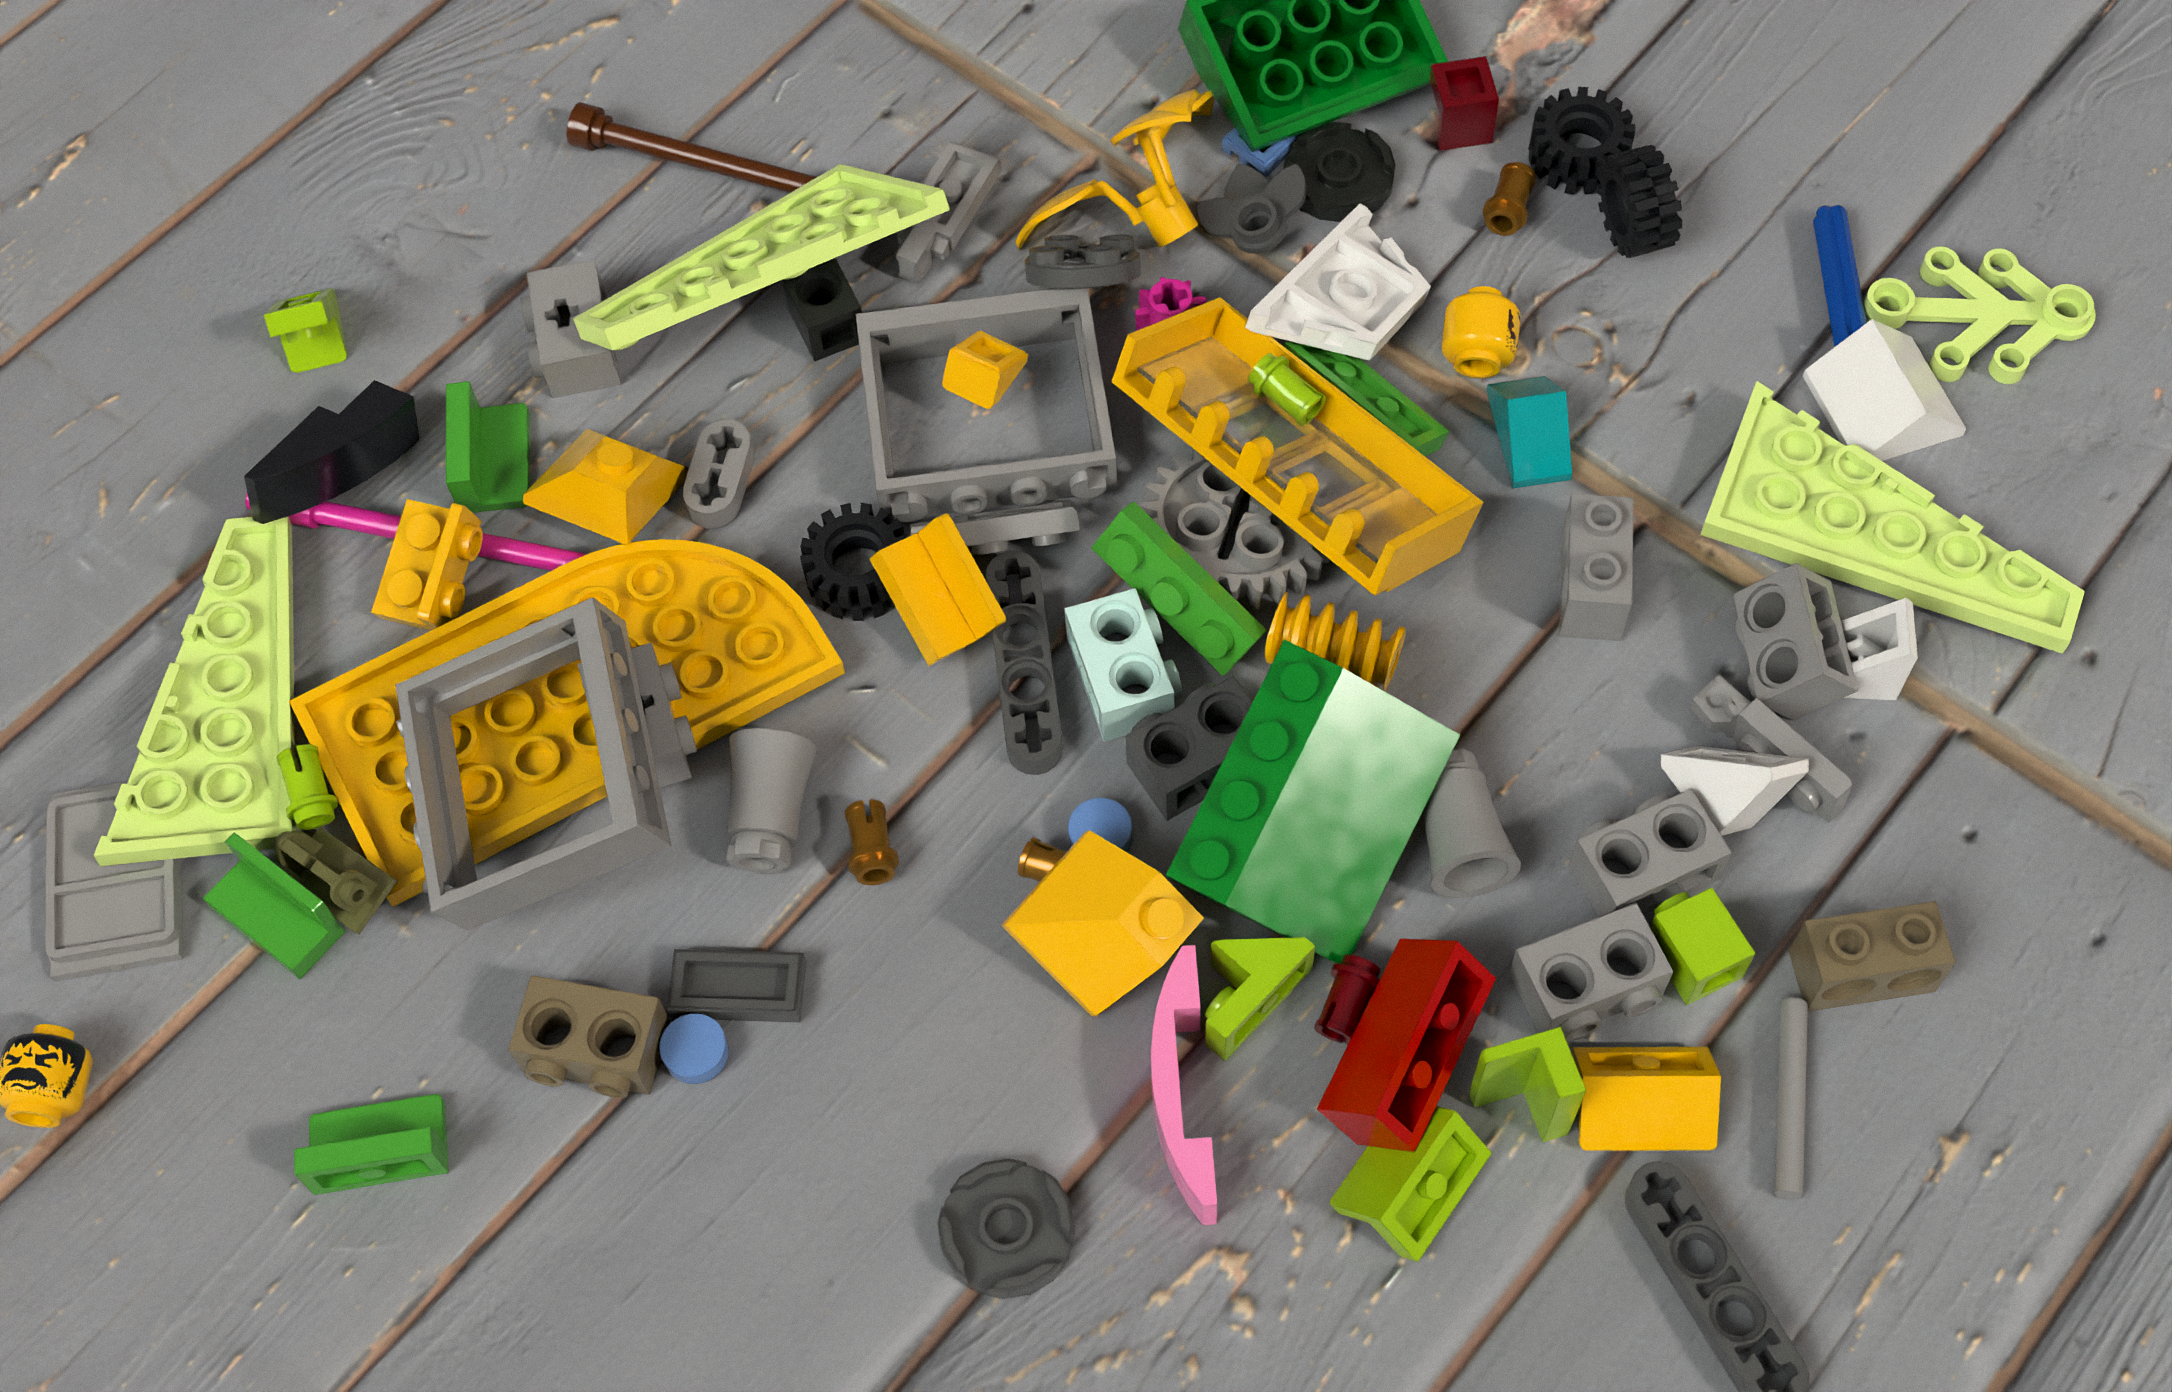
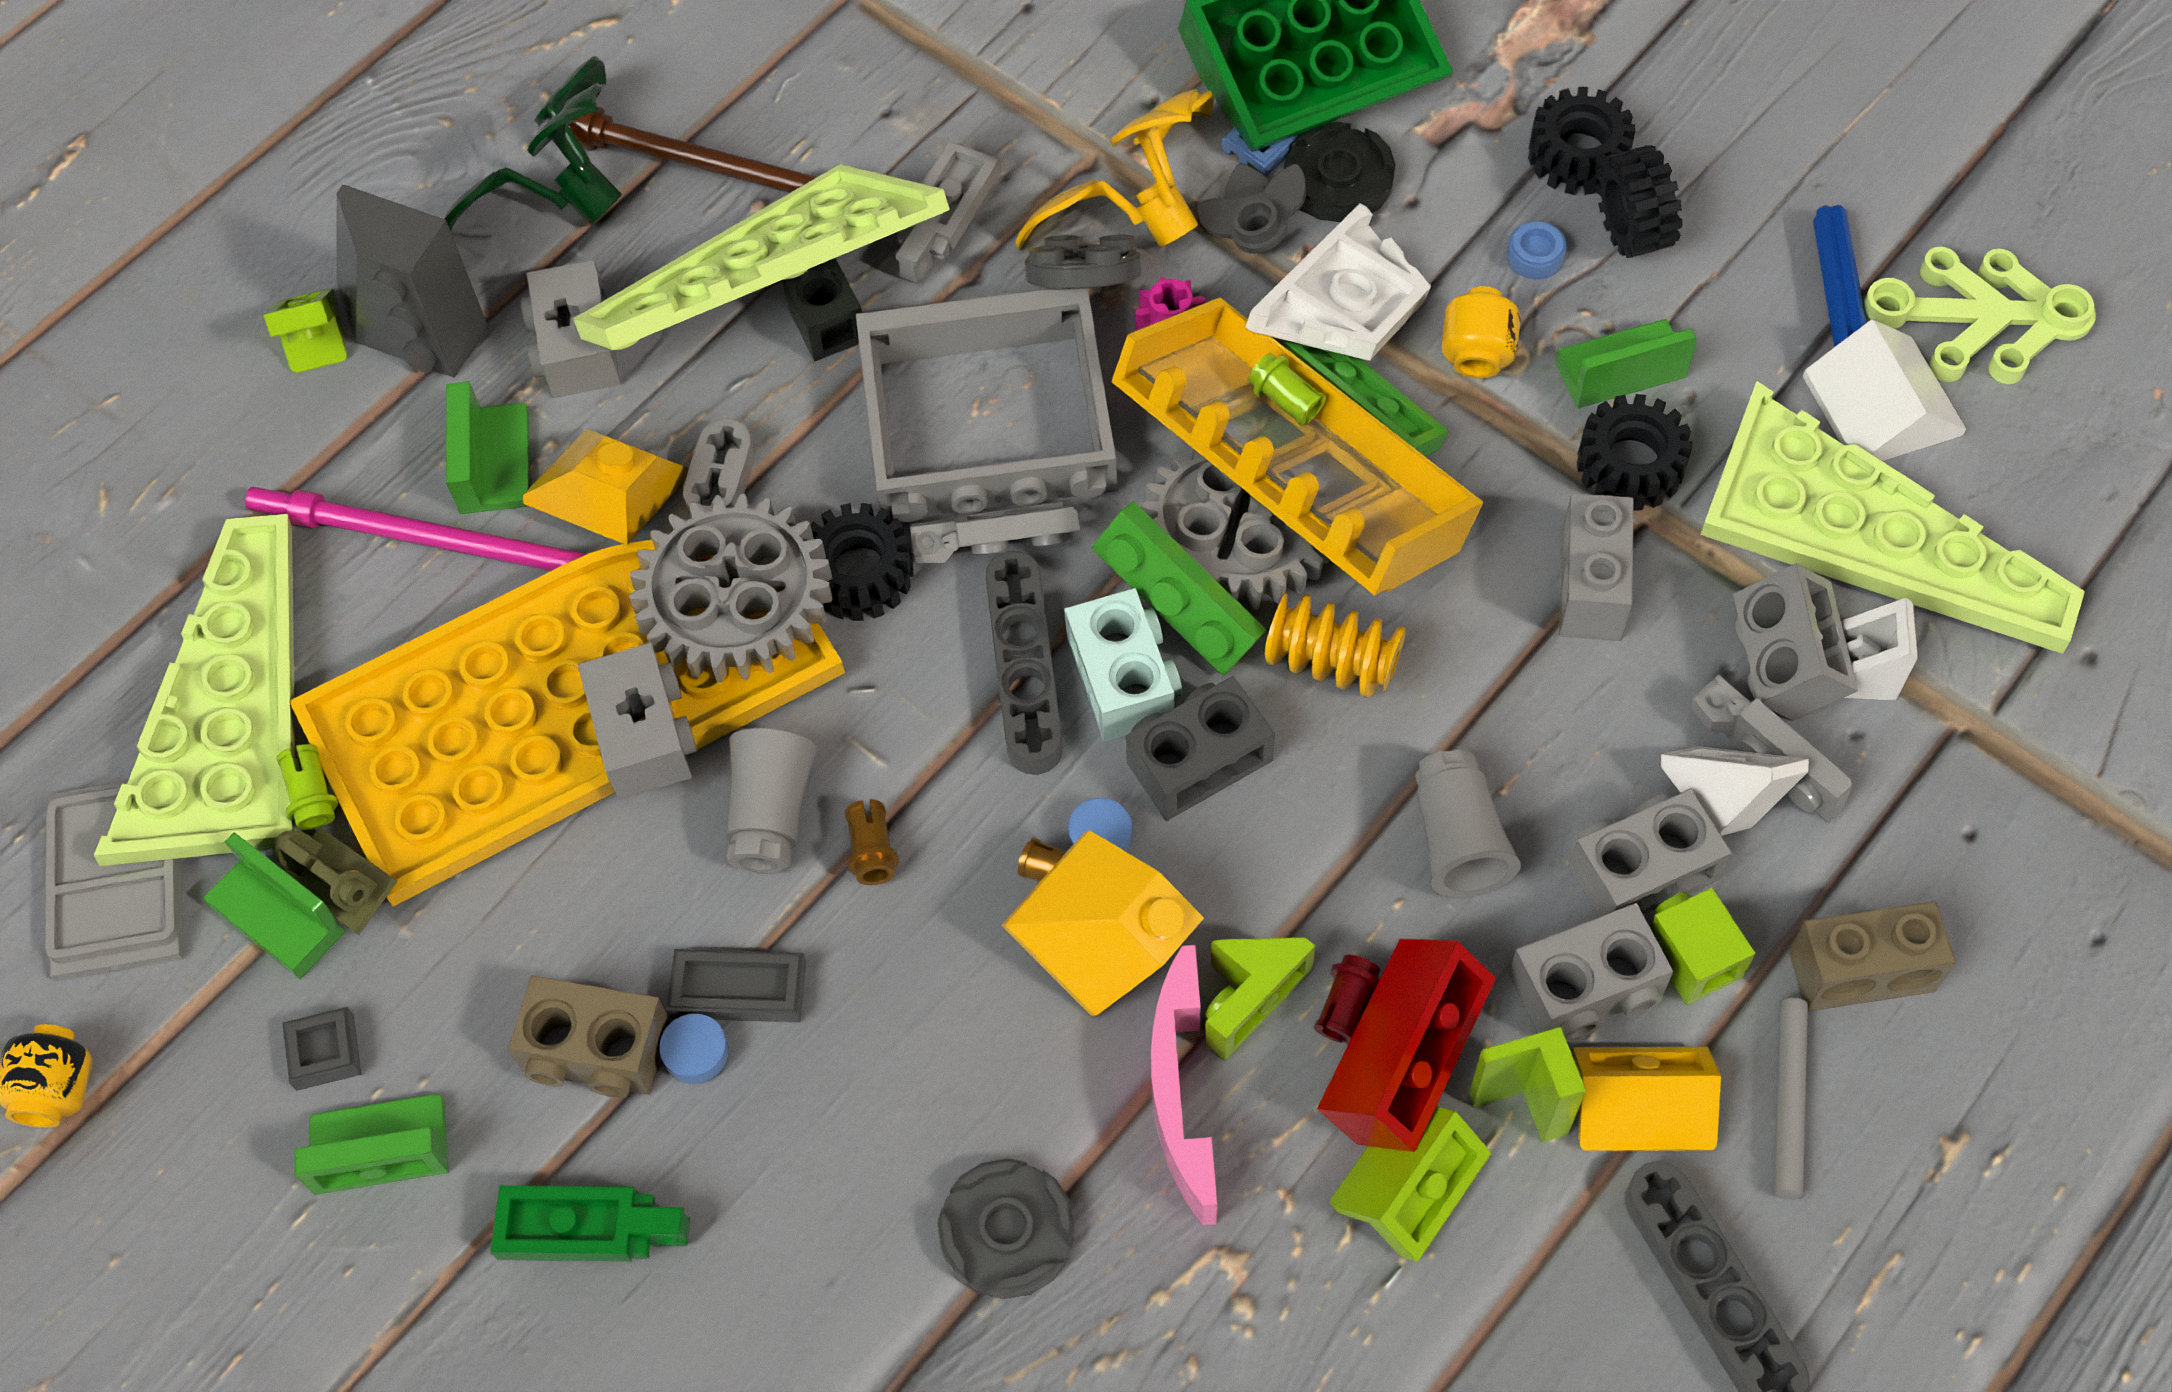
black slope [244,380,420,524] -> none
yellow bracket [371,499,483,631] -> none
light grey window [395,597,671,930] -> none
yellow panel [869,513,1006,666] -> none
yellow slope [942,331,1029,409] -> none
slope [1166,639,1460,964] -> none
dark red panel [1430,56,1499,151] -> none
pearl gold pin [1482,162,1536,236] -> none
teal slope [1486,376,1572,489] -> none
none -> dark grey tile [282,1007,362,1091]
none -> dark grey wedge [336,184,488,378]
none -> dark green plant [444,56,623,232]
none -> green hinge [490,1185,690,1262]
none -> light grey gear [629,494,833,682]
none -> medium blue tile [1507,221,1566,279]
none -> bright green panel [1555,319,1697,409]
none -> black tyre [1577,394,1693,511]

